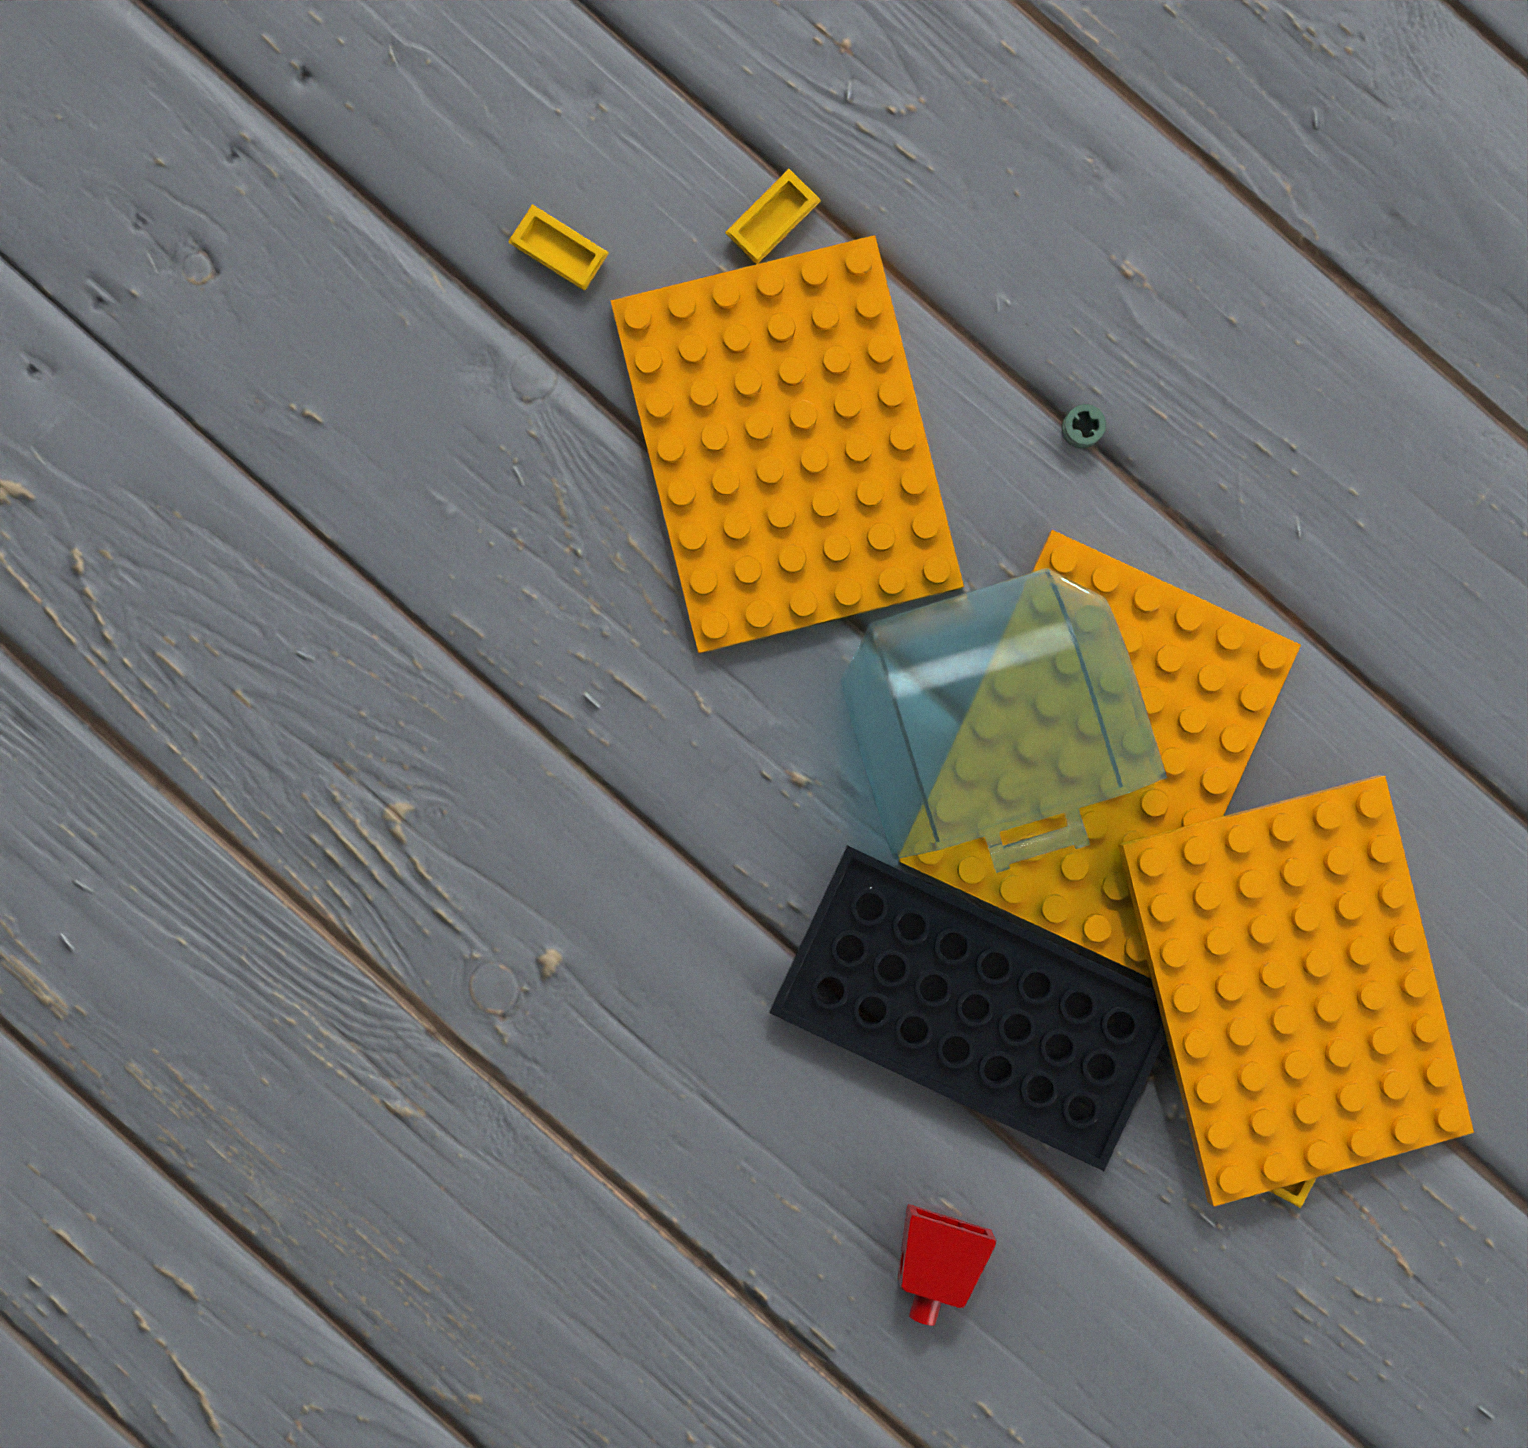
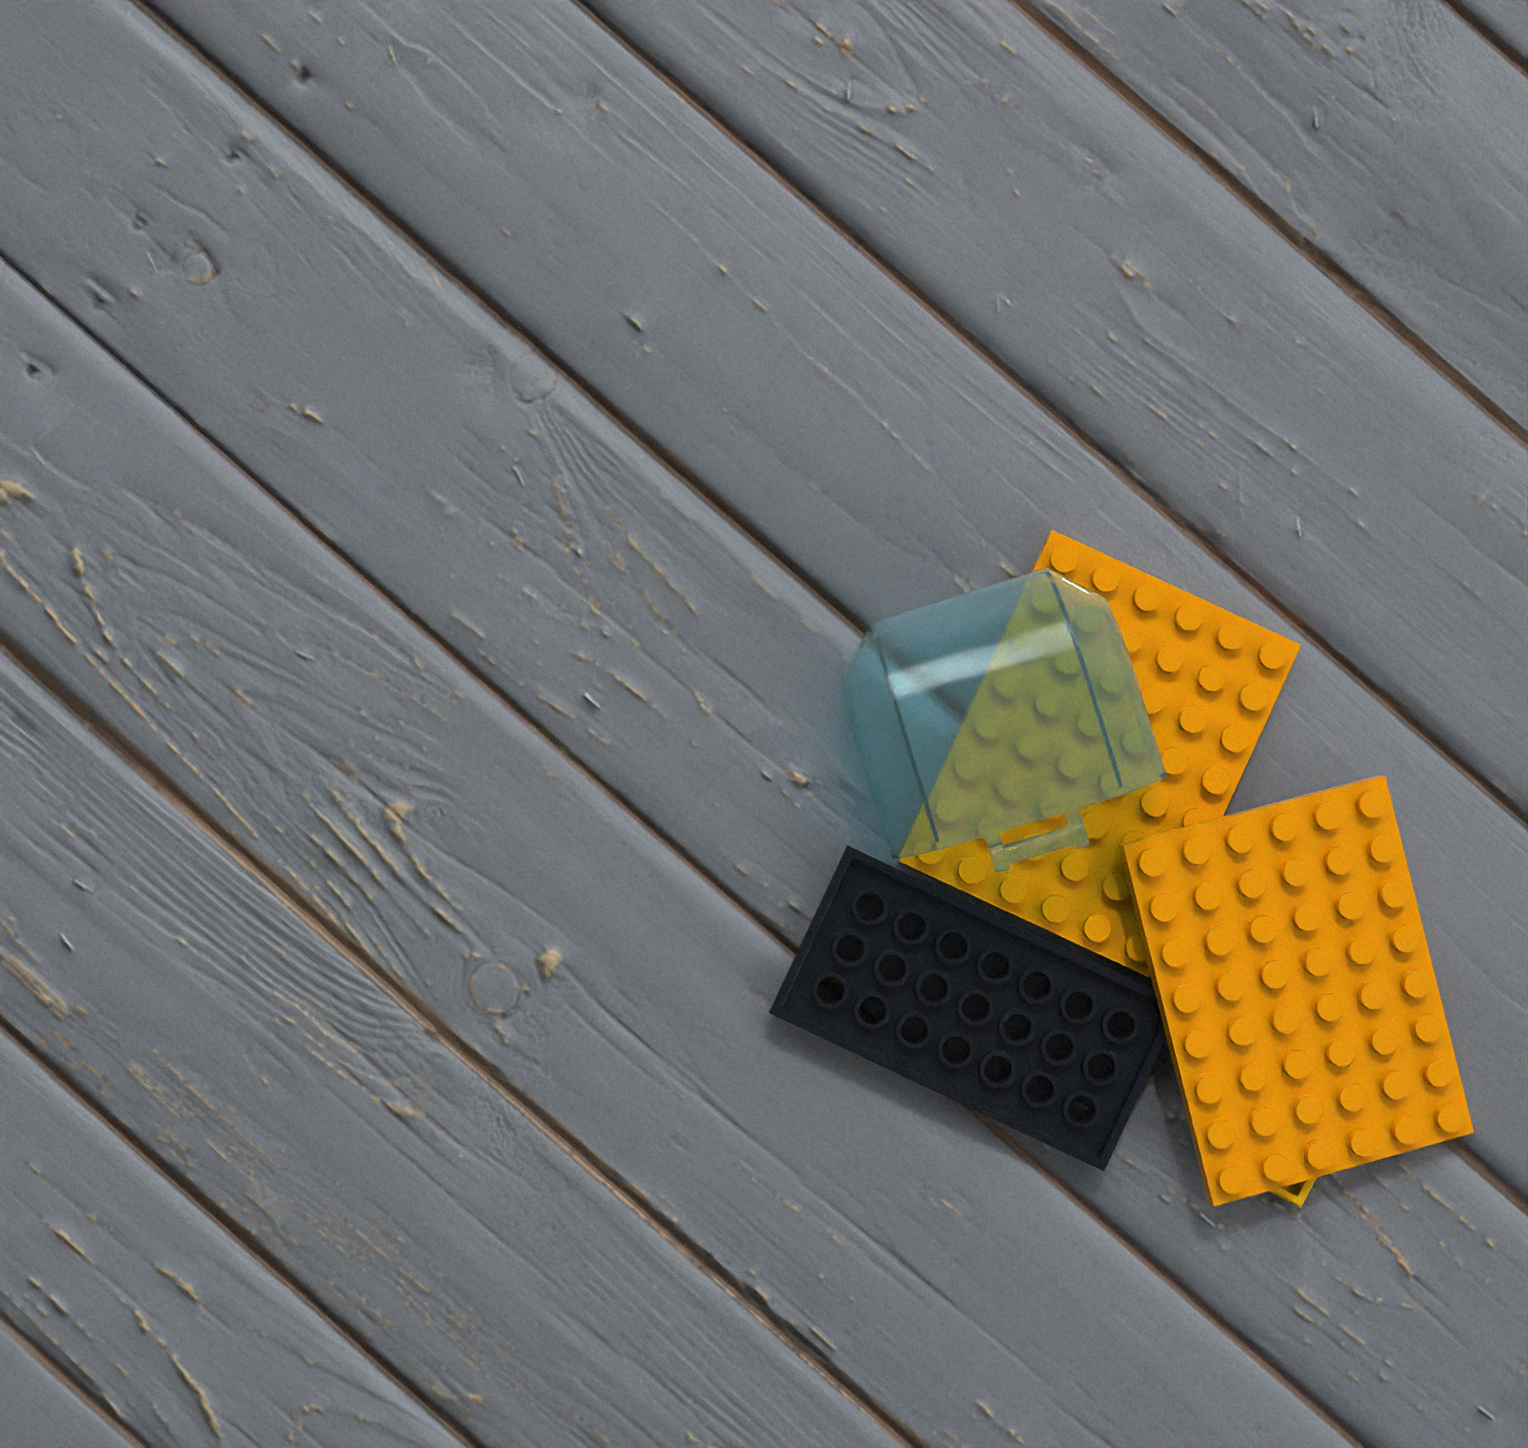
yellow tile [508,204,609,291] -> none
light orange plate [610,235,964,654] -> none
yellow tile [725,169,821,264] -> none
red torso [898,1204,997,1326] -> none
sand green bush [1062,404,1106,449] -> none

